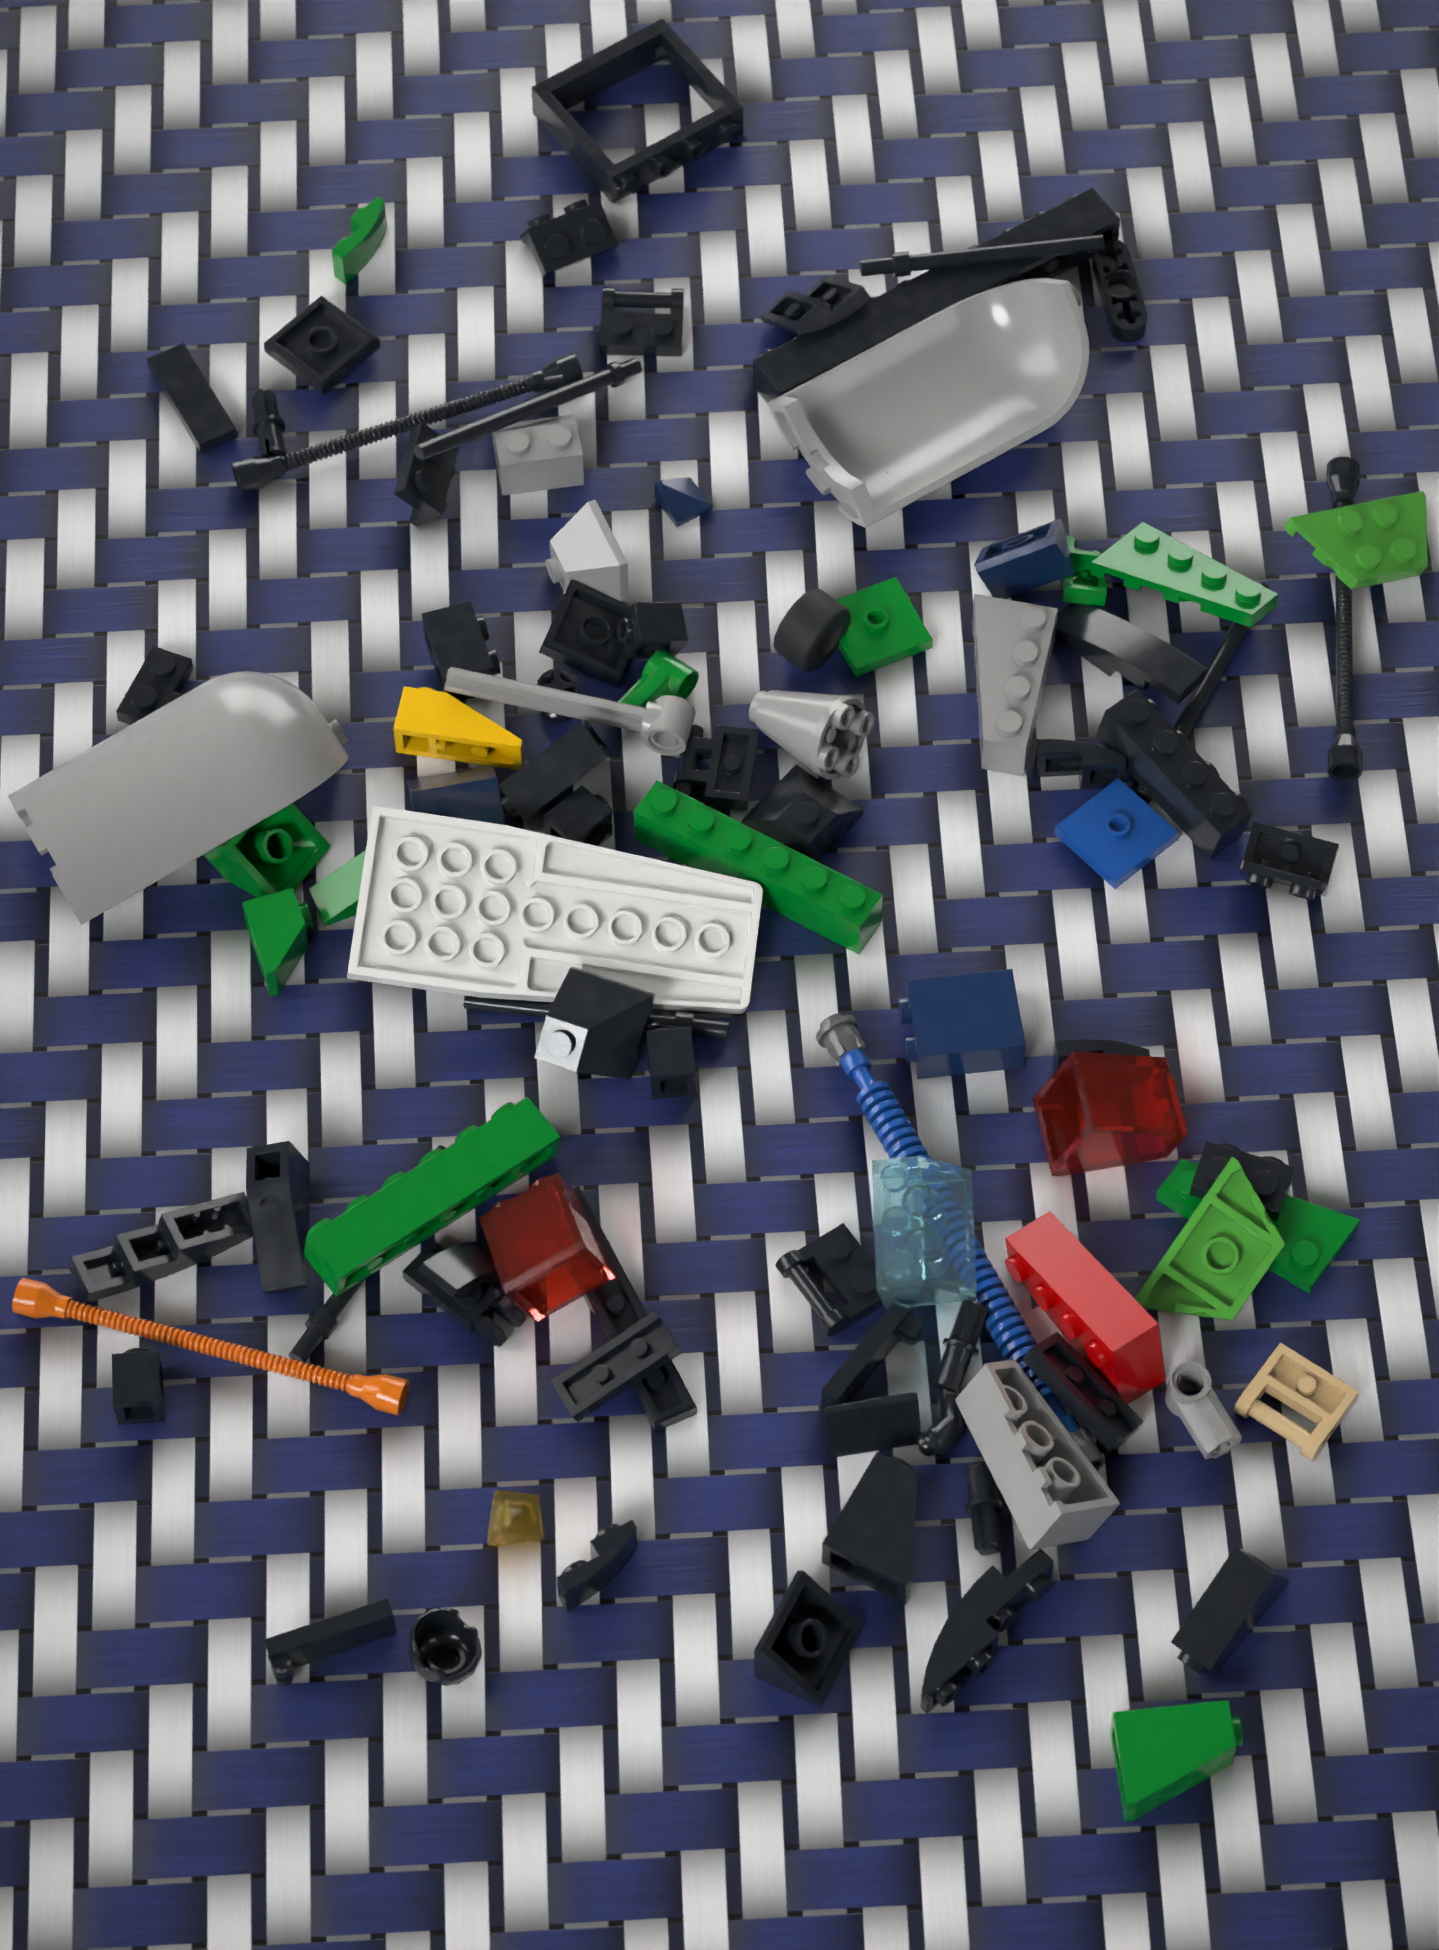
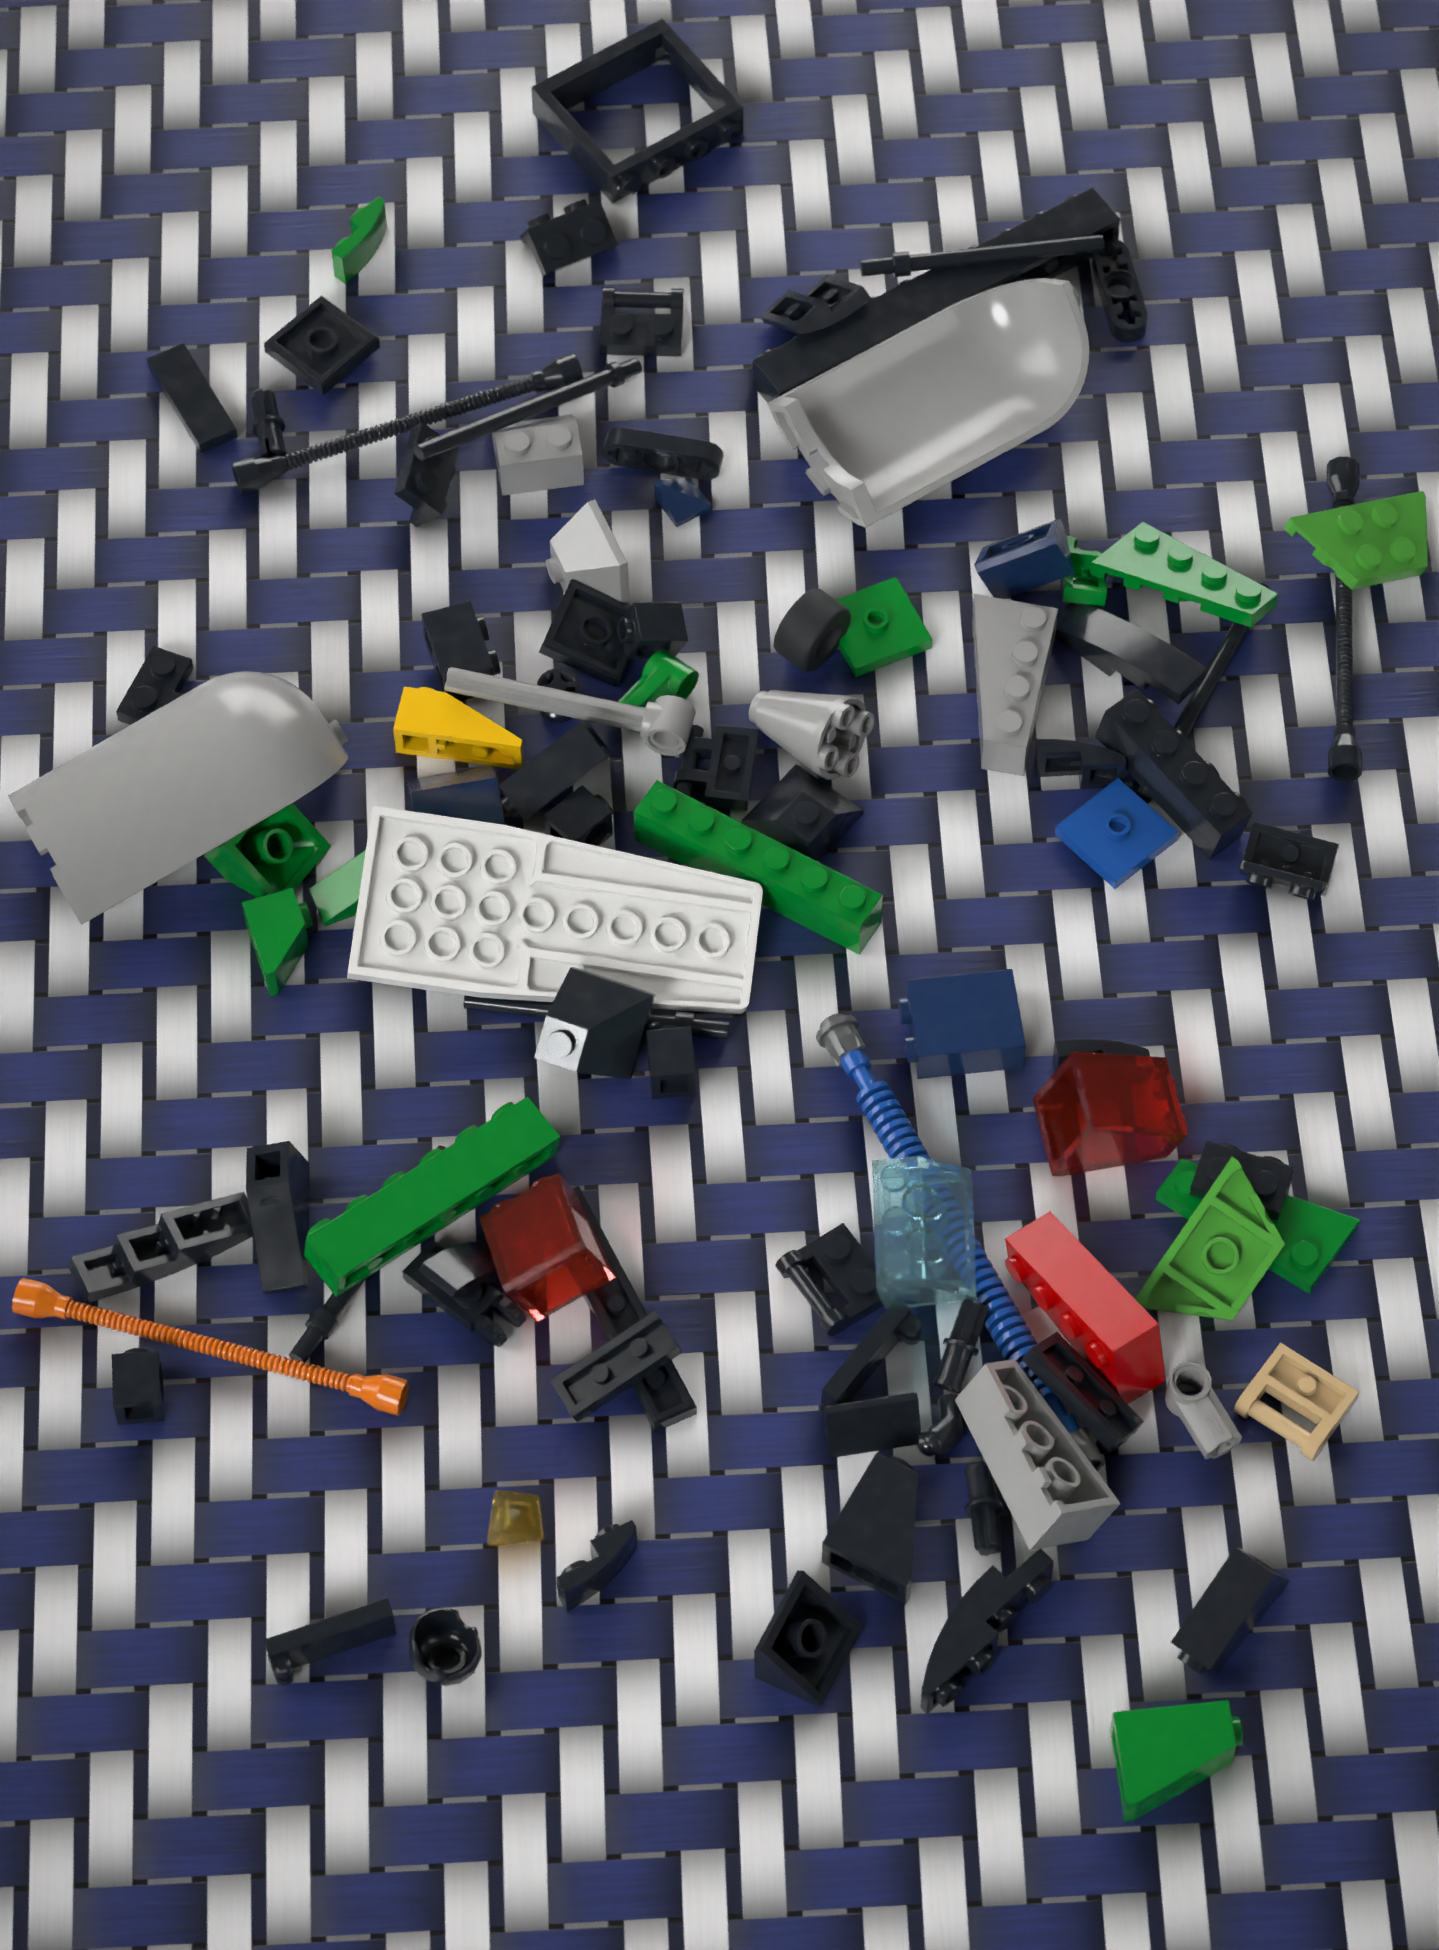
none -> black beam [602,427,724,480]

